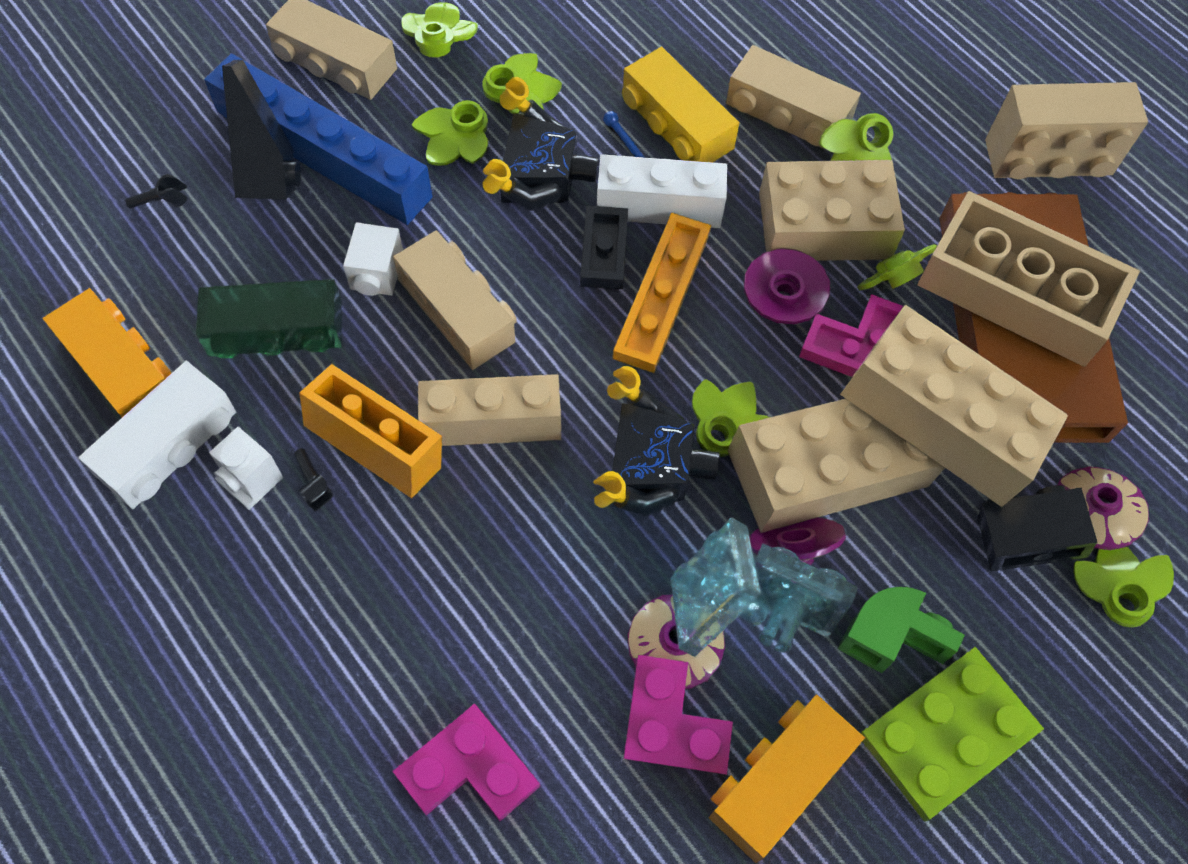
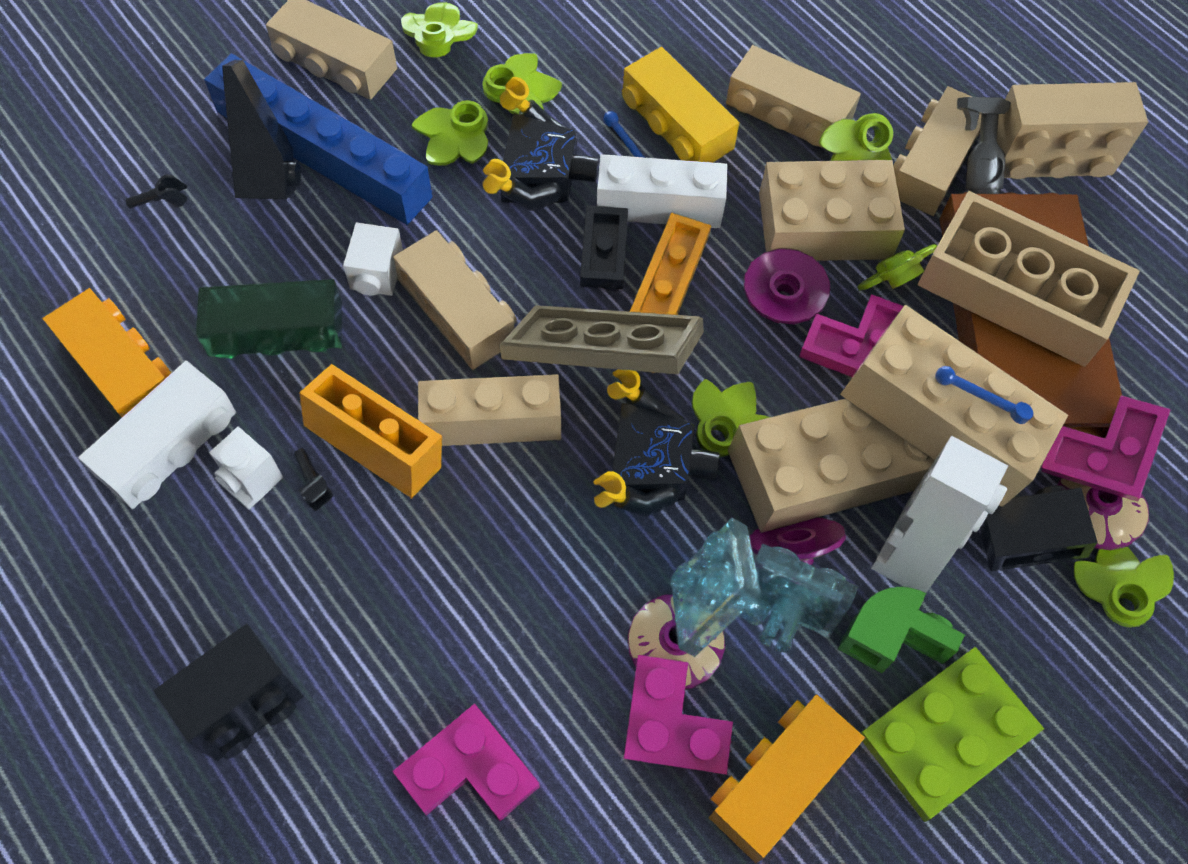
none -> black brick [153,623,304,762]
none -> dark tan tile [500,305,704,374]
none -> white wedge [871,436,1008,593]
none -> tan brick [893,86,981,216]
none -> blue hinge [935,366,1033,424]
none -> dark grey piece [957,97,1011,194]
none -> dark pink plate [1041,395,1171,502]

